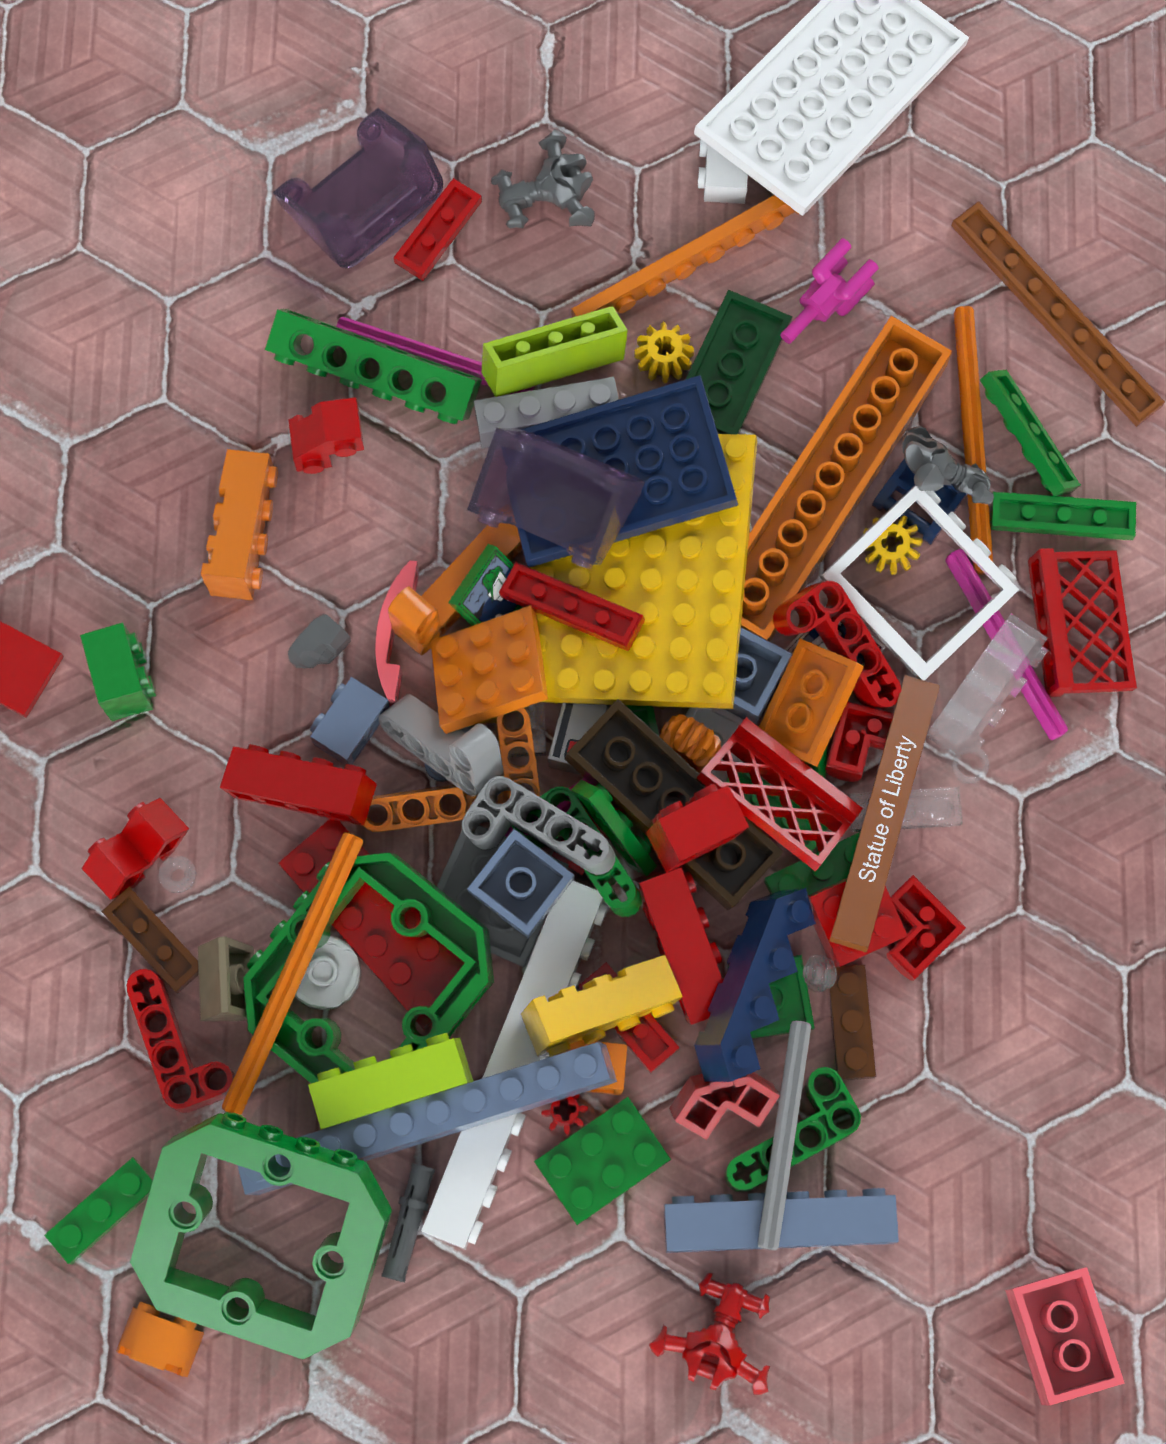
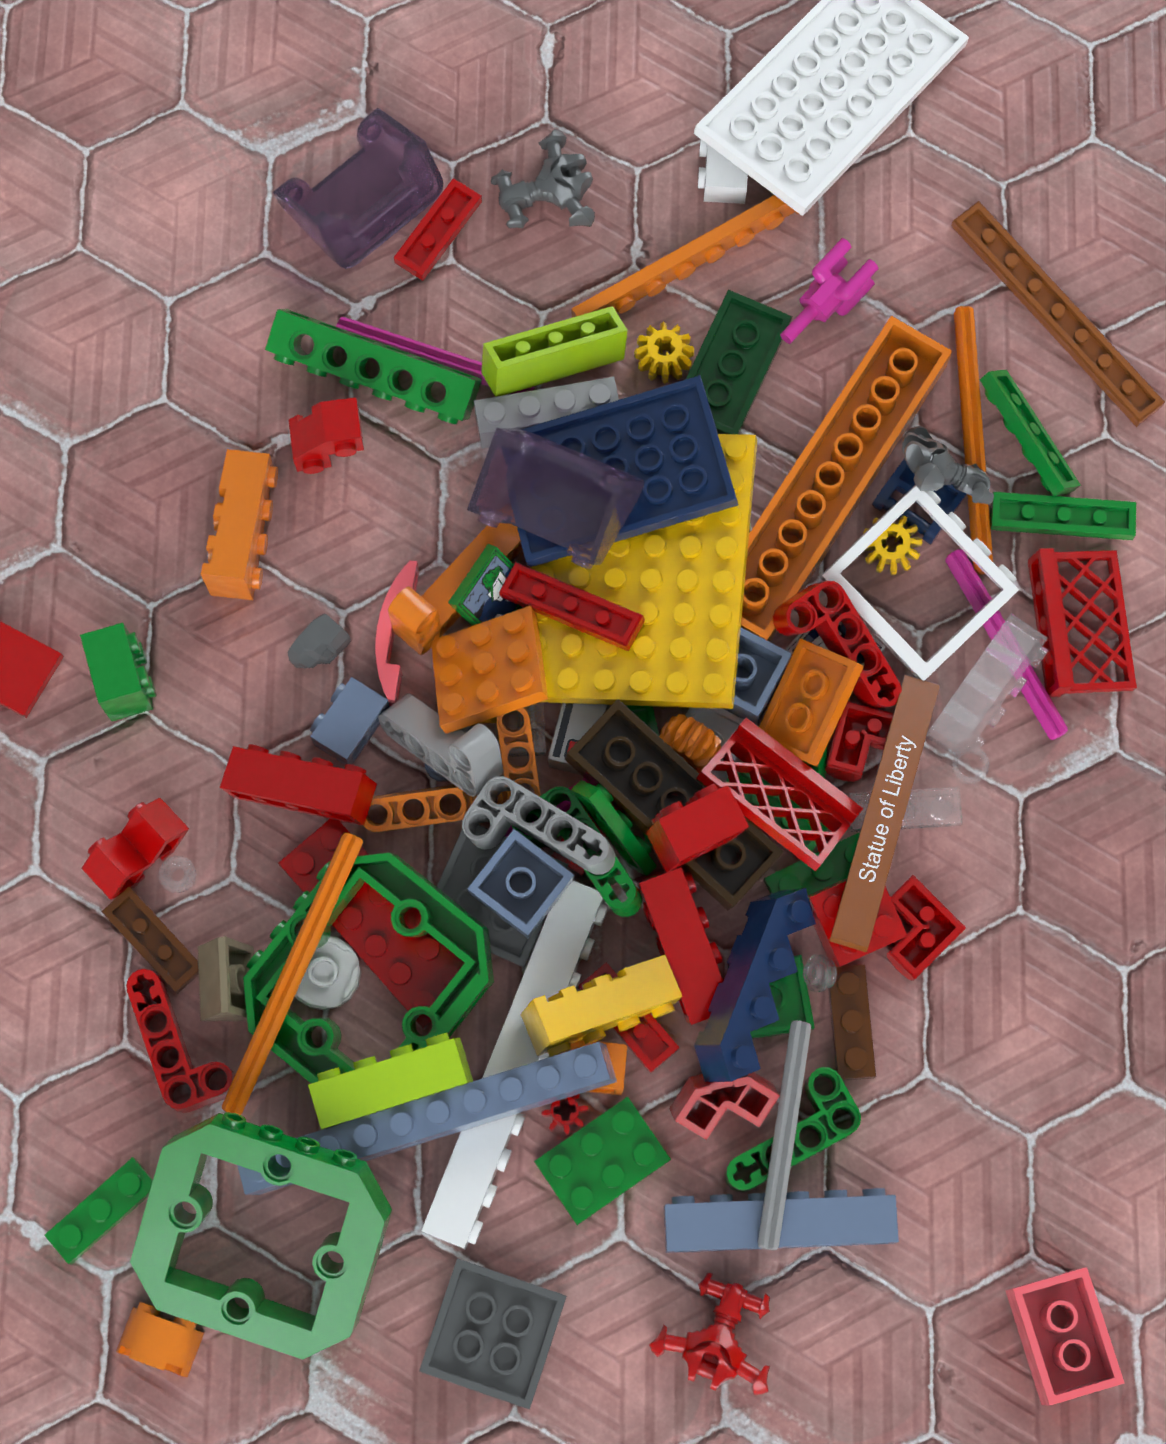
dark grey pin [381,1163,436,1283] -> none
none -> dark grey plate [419,1258,567,1410]

